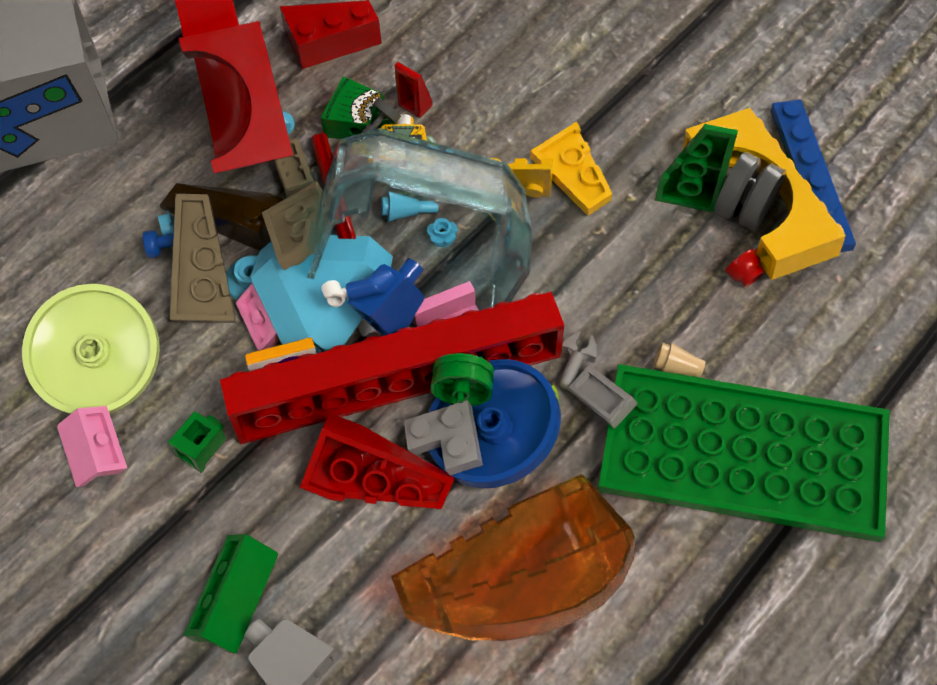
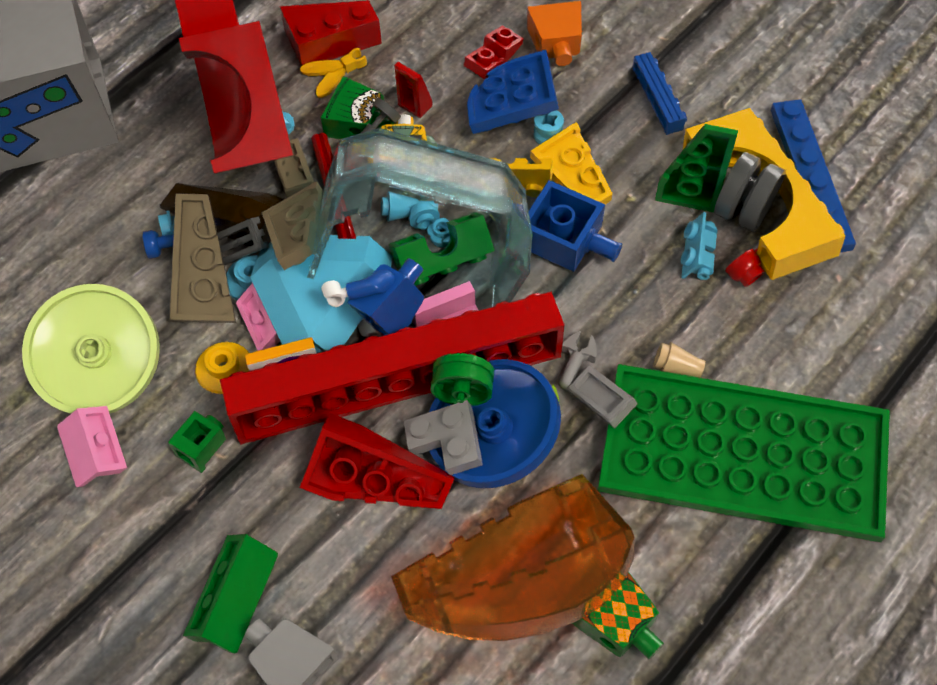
none -> yellow piece [195,342,250,394]
none -> dark grey tile [217,217,269,265]
none -> yellow piece [300,48,367,98]
none -> green arch [388,212,495,285]
none -> medium azure plate [409,202,440,230]
none -> red slope [464,25,524,79]
none -> blue plate [467,49,559,134]
none -> blue brick [518,180,622,272]
none -> orange torso [527,1,582,66]
none -> medium azure wheel [534,110,564,144]
none -> green torso [571,564,664,660]
none -> blue piece [632,52,687,135]
none -> medium azure hinge [681,212,718,280]

